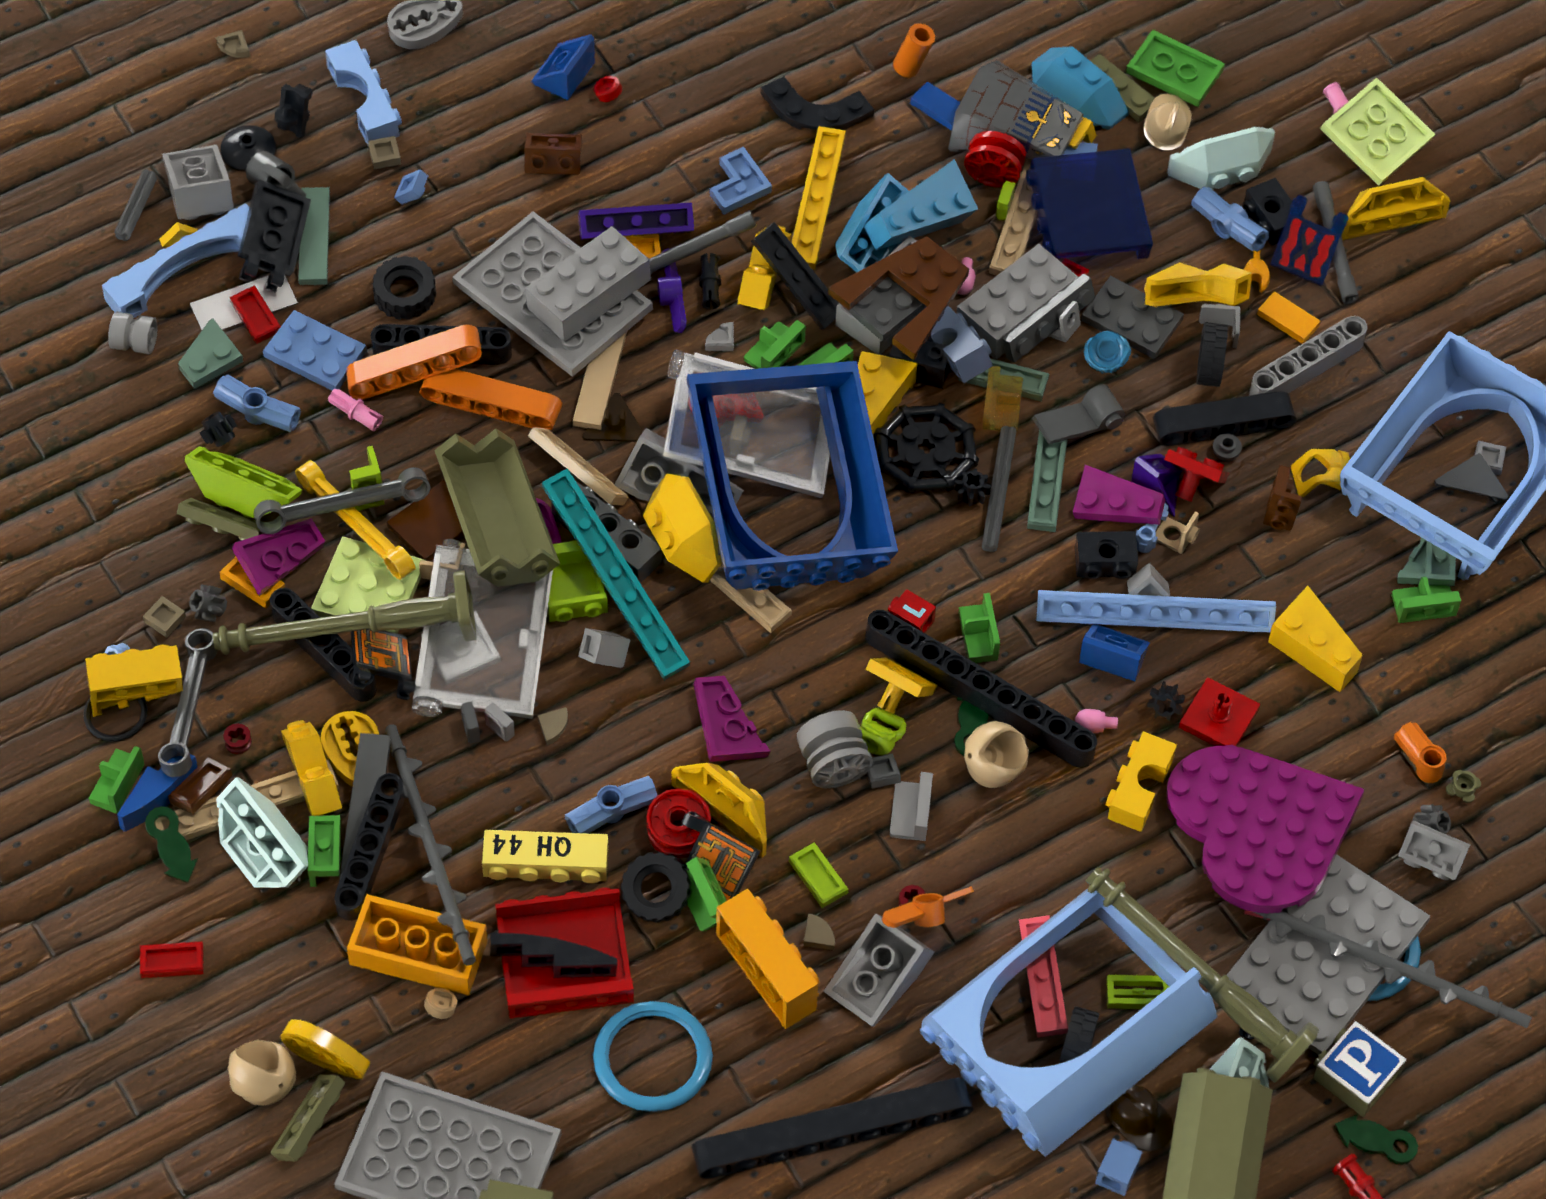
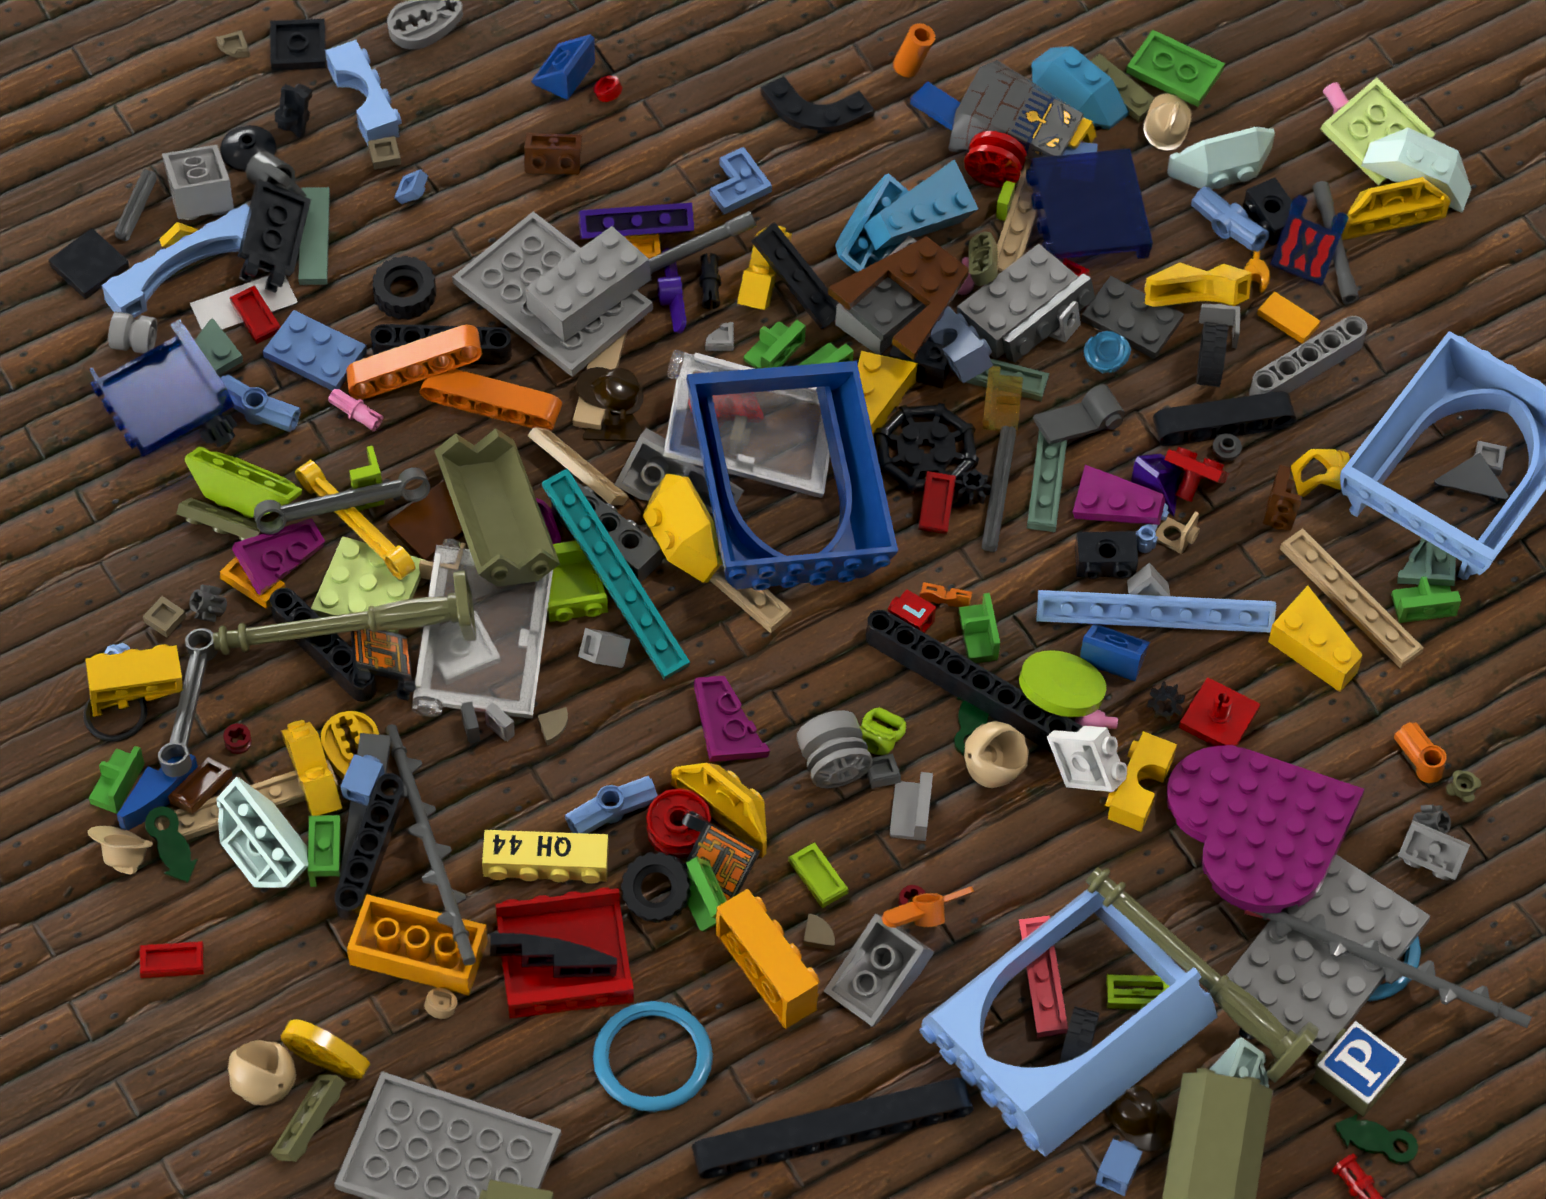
yellow plate [792,126,846,270] -> none
yellow tile [865,657,937,714] -> none
none -> black tile [48,228,130,299]
none -> tan piece [88,826,153,875]
none -> clear blue panel [89,319,235,457]
none -> black tile [270,18,326,71]
none -> medium blue brick [340,754,385,806]
none -> dark brown piece [576,367,644,415]
none -> red tile [918,471,956,534]
none -> orange piece [919,582,972,607]
none -> olive beam [969,232,998,286]
none -> lime piece [1019,650,1106,717]
none -> white plate [1047,726,1127,792]
none -> tan tile [1280,528,1424,669]
none -> light aqua wedge [1361,127,1471,213]

